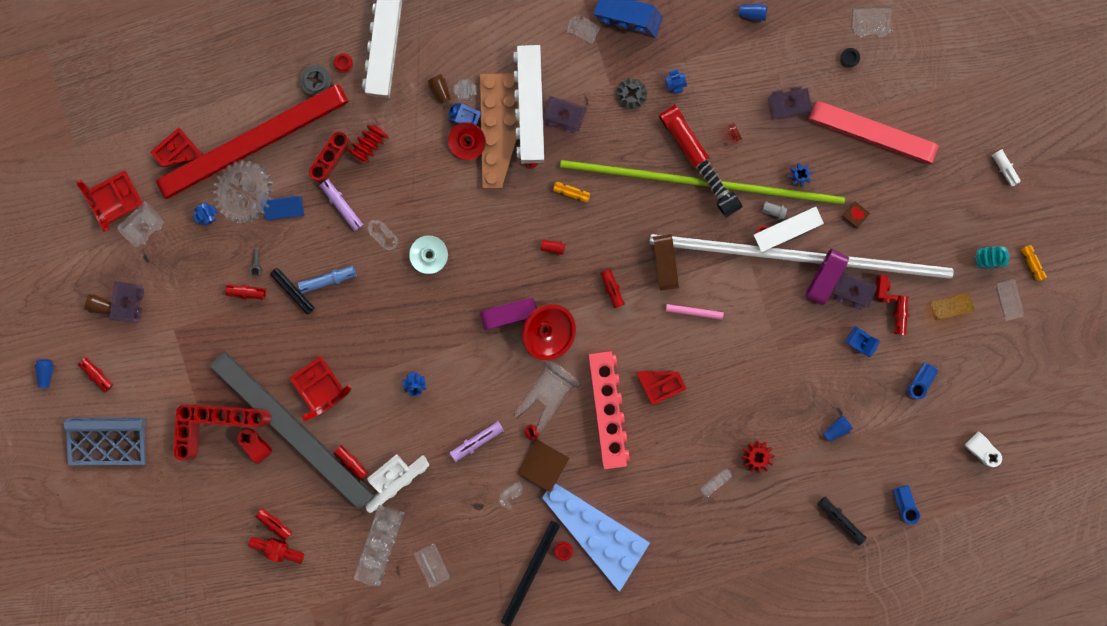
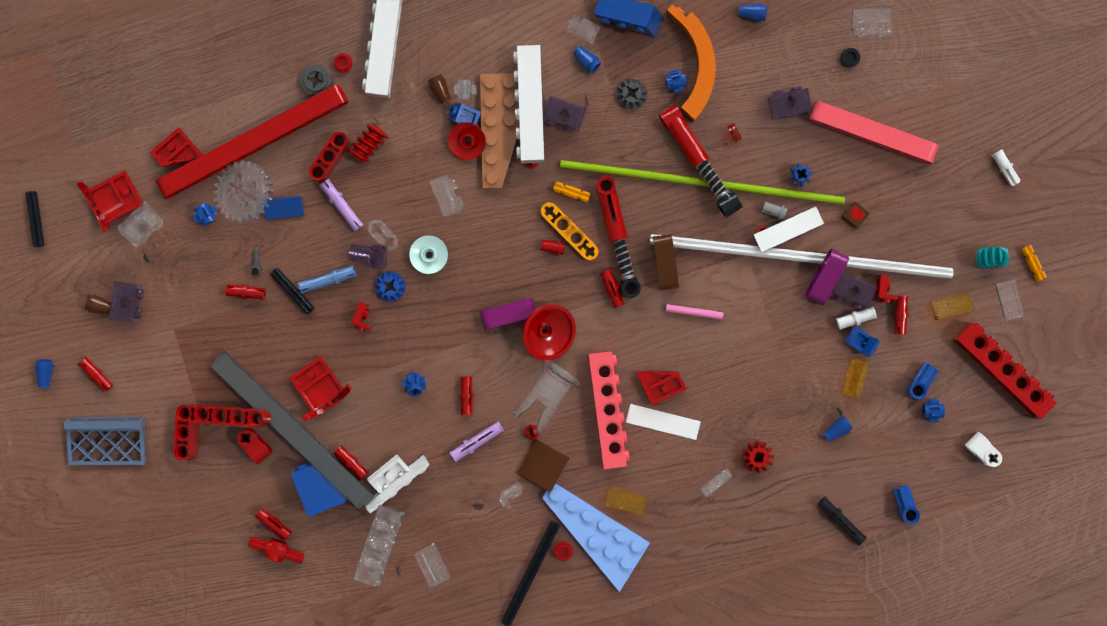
none -> black axle [25,191,45,248]
none -> blue slope [291,462,349,517]
none -> clear purple piece [349,244,387,270]
none -> red bracket [352,302,372,332]
none -> blue gear [375,271,405,302]
none -> clear bracket [430,175,465,217]
none -> red pin [459,376,474,415]
none -> light orange beam [541,202,599,261]
none -> blue cone [573,46,601,74]
none -> piece [596,176,641,298]
none -> clear yellow slope [605,486,647,516]
none -> white sticker [626,404,701,440]
none -> orange arch [666,4,716,122]
none -> white pin [836,307,877,330]
none -> clear yellow slope [843,358,870,398]
none -> blue gear [922,399,945,422]
none -> red brick [953,323,1057,420]

